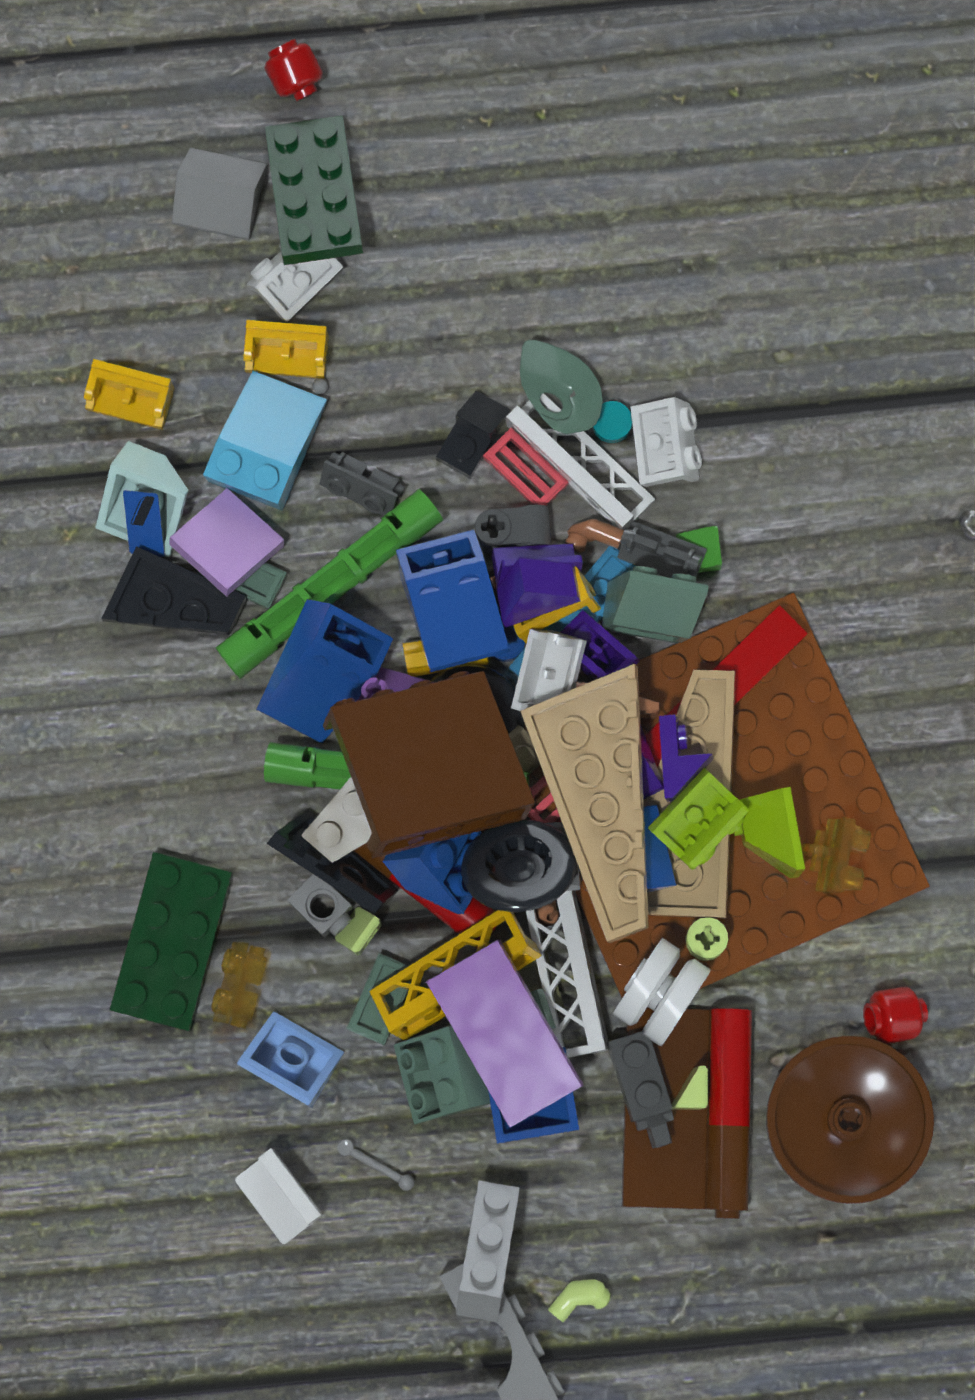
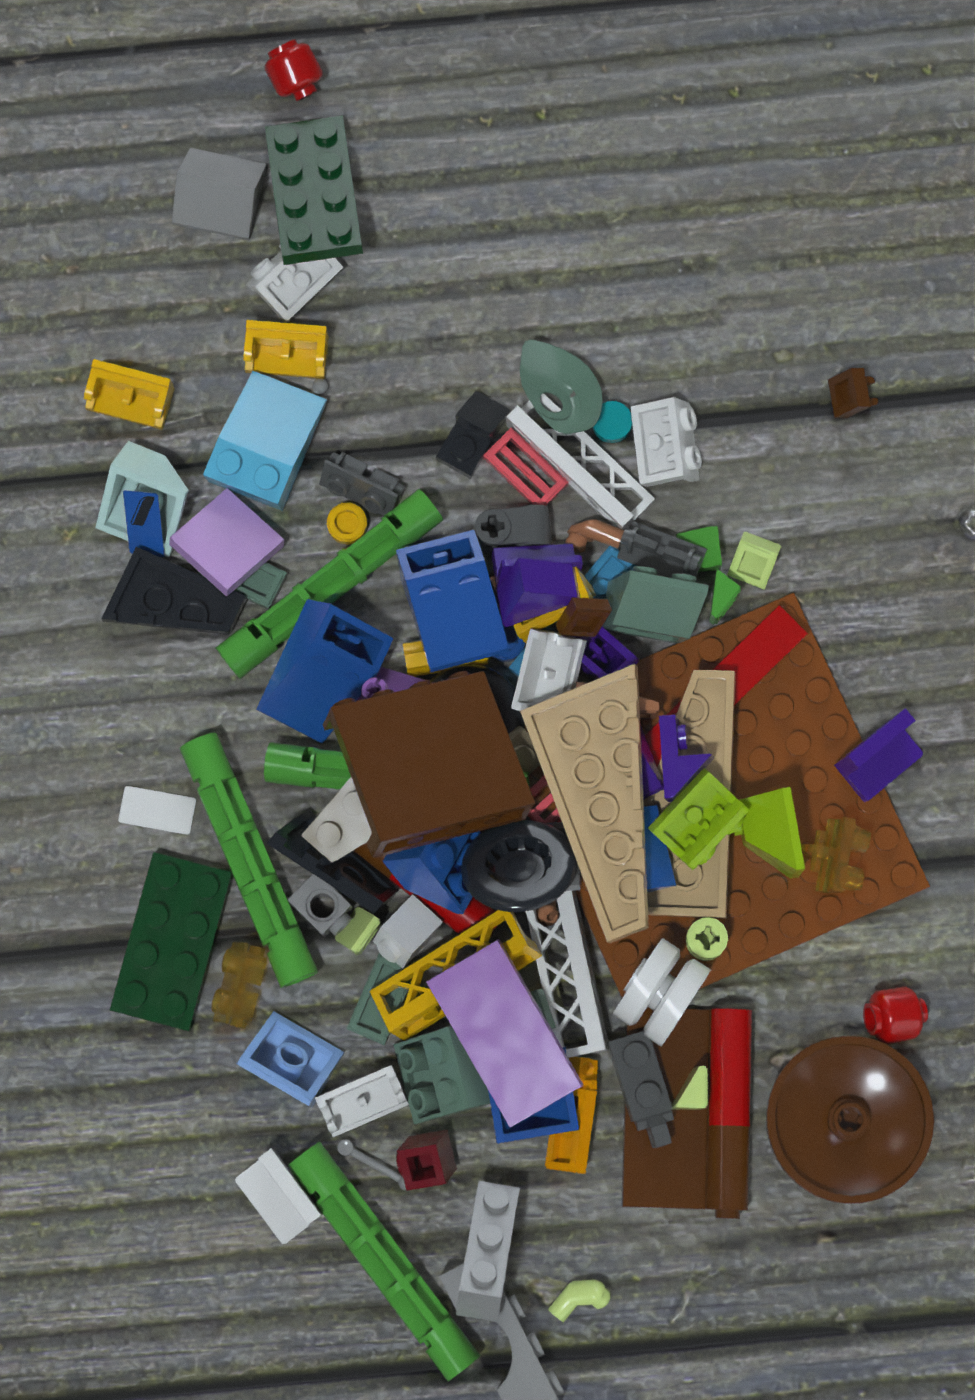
none -> white sticker [118,786,196,835]
none -> bright green piece [179,732,318,988]
none -> bright green piece [287,1141,481,1381]
none -> white hinge [315,1065,409,1138]
none -> yellow tile [327,503,368,545]
none -> white brick [373,894,443,968]
none -> dark red brick [396,1130,457,1191]
none -> light orange hinge [545,1057,598,1174]
none -> reddish brown tile [556,597,612,637]
none -> bright green slope [709,569,741,625]
none -> yellowish green slope [727,532,781,590]
none -> reddish brown tile [828,368,878,418]
none -> dark purple panel [834,708,923,802]

